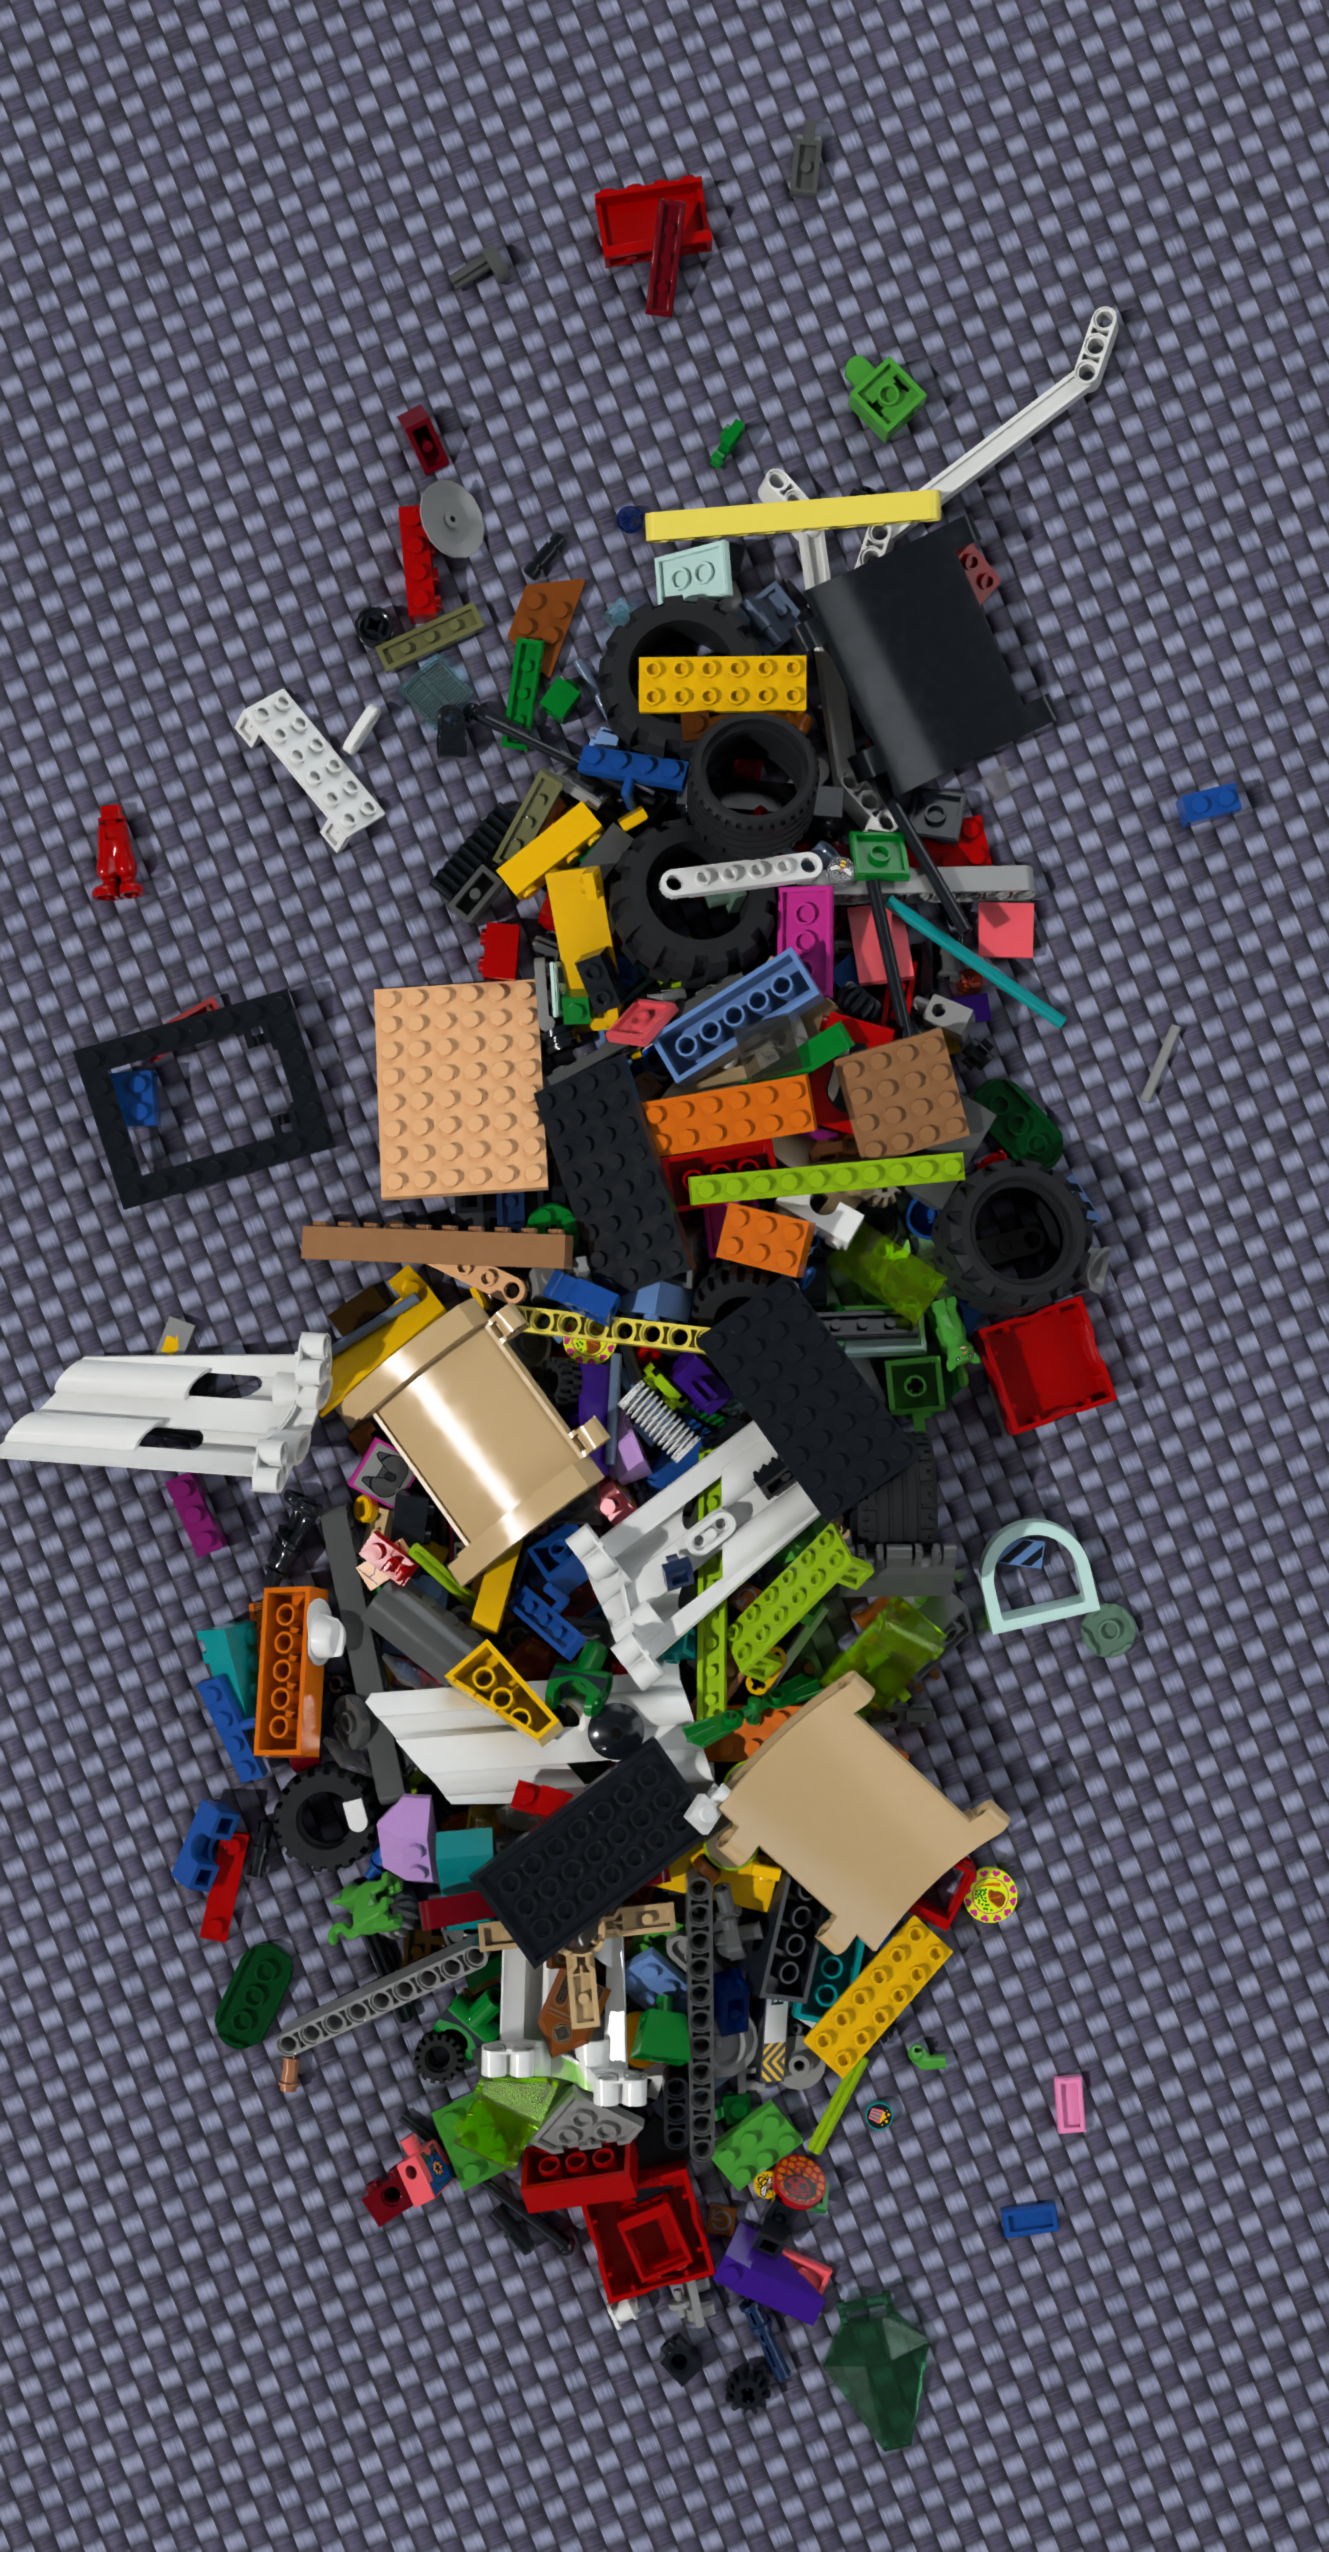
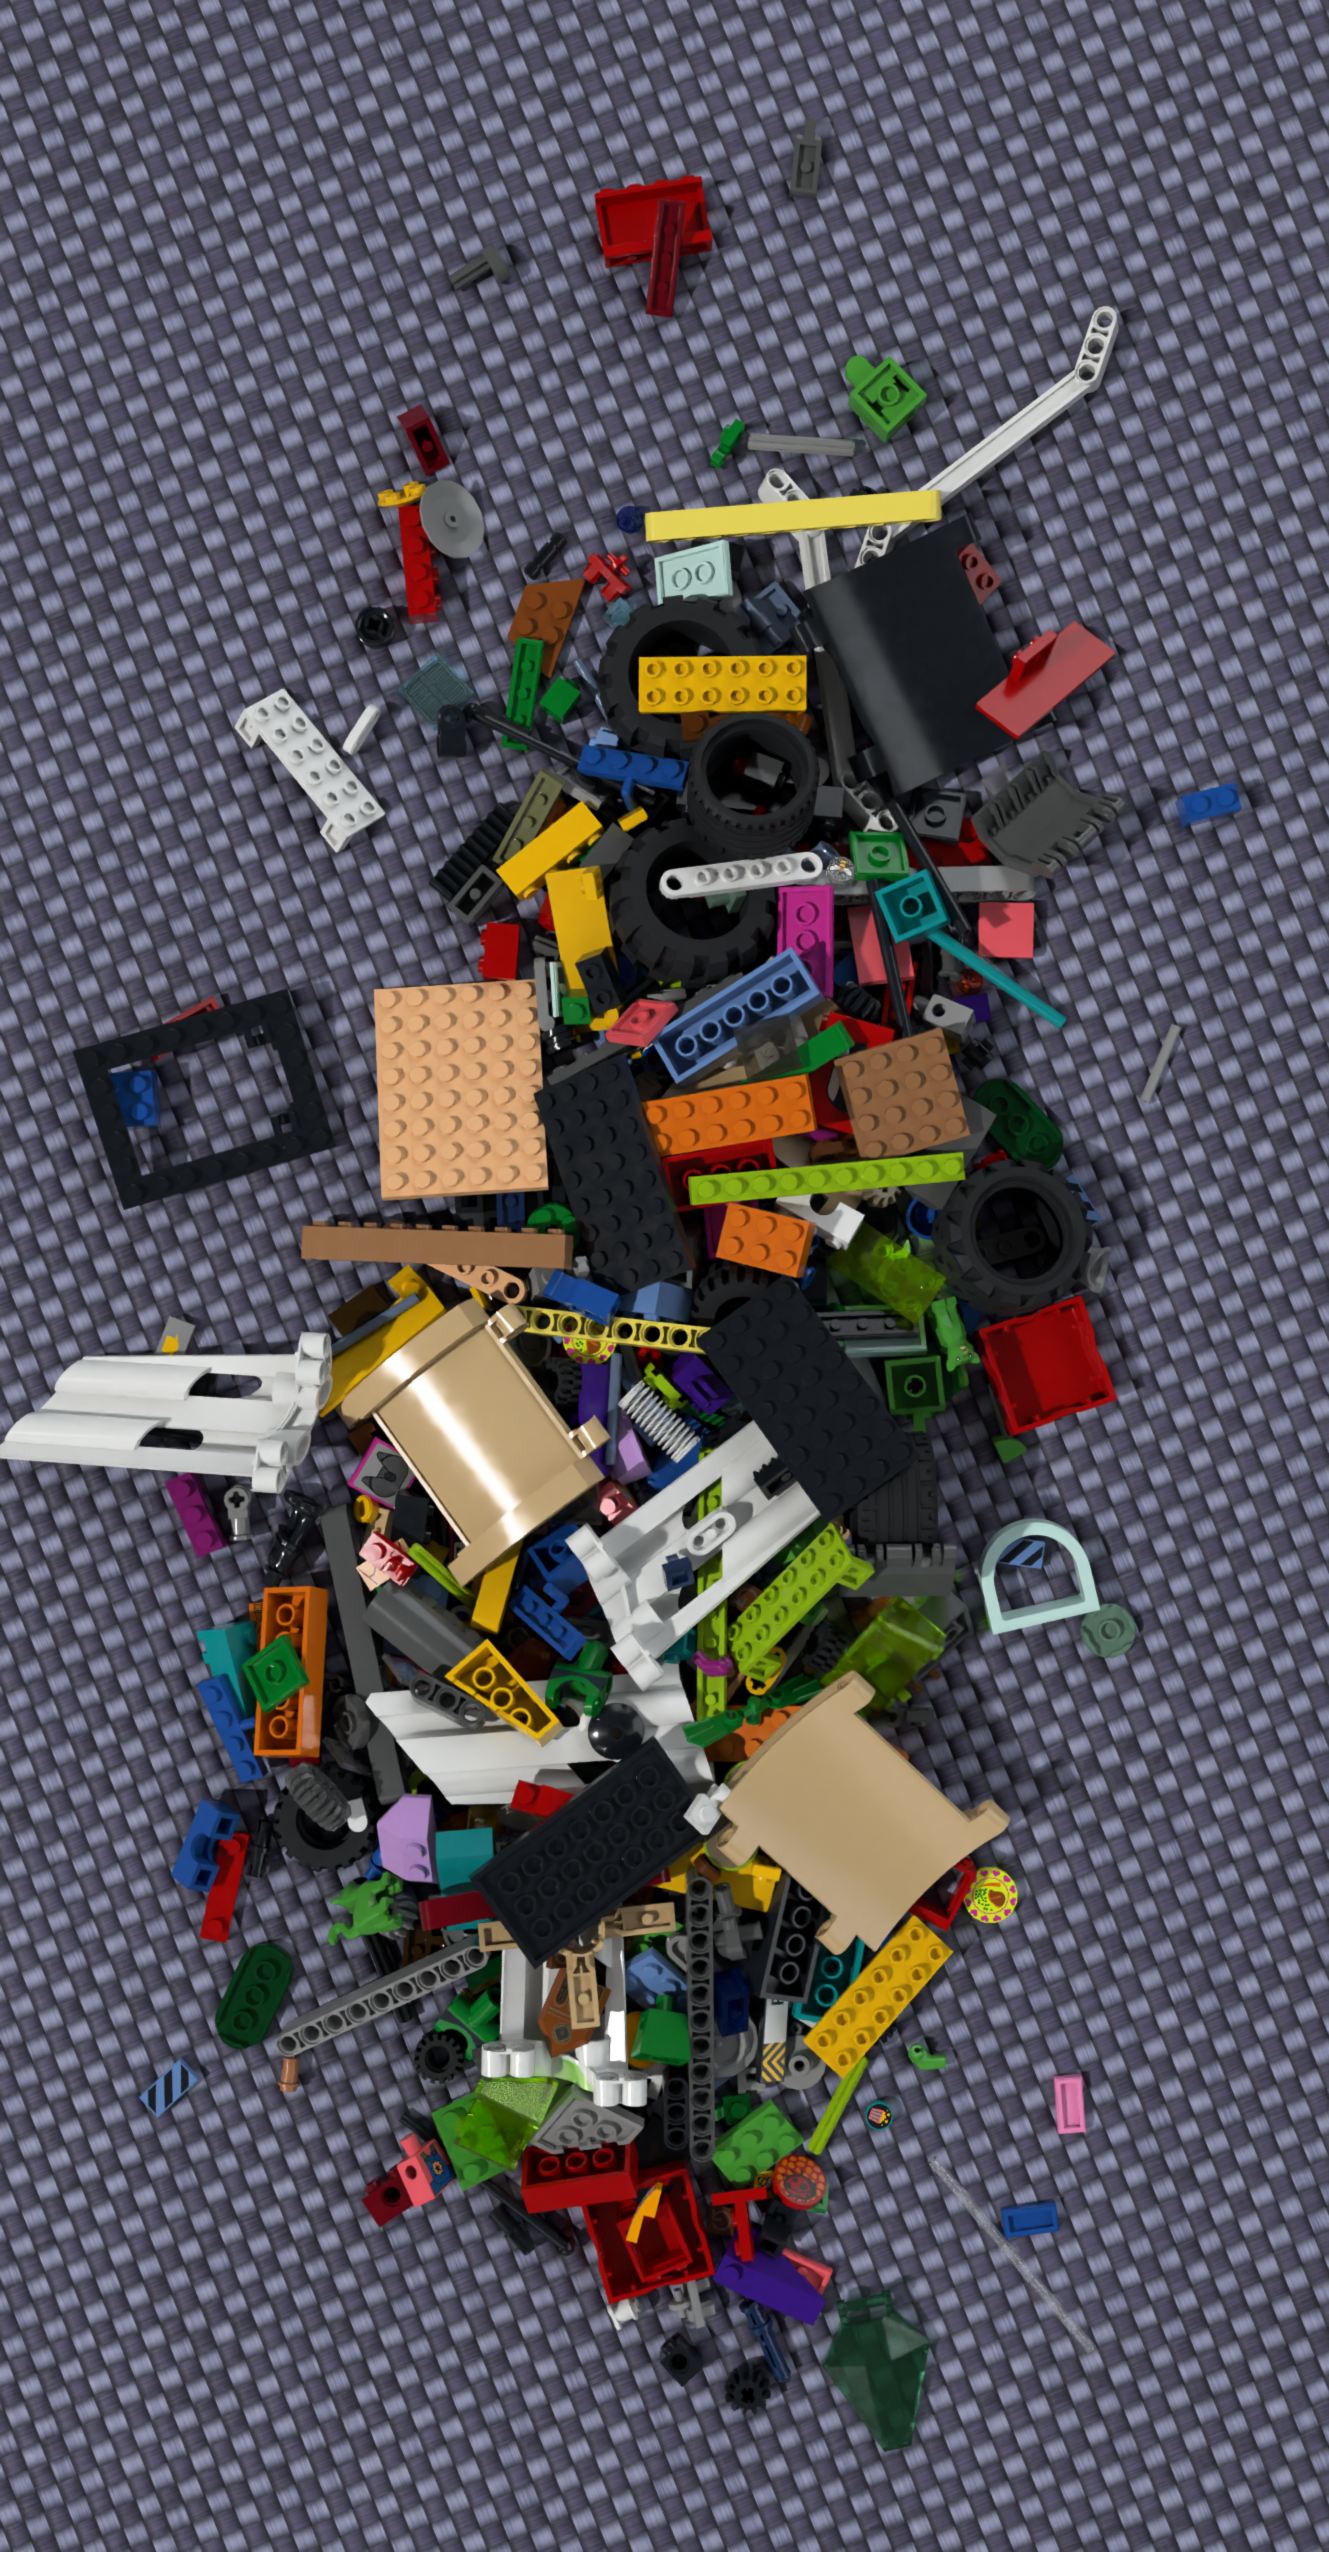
red piece [92,804,144,901] -> none
white piece [307,1598,346,1666] -> none
olive plate [375,601,486,674] -> none
none -> medium blue tile [139,2058,199,2118]
none -> light grey connector [224,1485,254,1541]
none -> green tile [242,1634,310,1713]
none -> dark grey gear [285,1761,352,1832]
none -> yellow dish [377,481,427,508]
none -> dark grey beam [409,1674,486,1730]
none -> red hips [583,552,633,602]
none -> light orange slope [626,2182,663,2243]
none -> magenta arm [691,1649,733,1677]
none -> red bracket [711,2187,770,2262]
none -> dark grey brick [742,751,787,799]
none -> light grey axle [747,433,855,456]
none -> black tyre [802,1620,848,1675]
none -> teal slope [875,869,951,944]
none -> clear piece [928,2156,1096,2354]
none -> dark grey hinge [971,751,1127,879]
none -> red bracket [975,622,1115,739]
none -> bright green tile [991,1436,1028,1463]

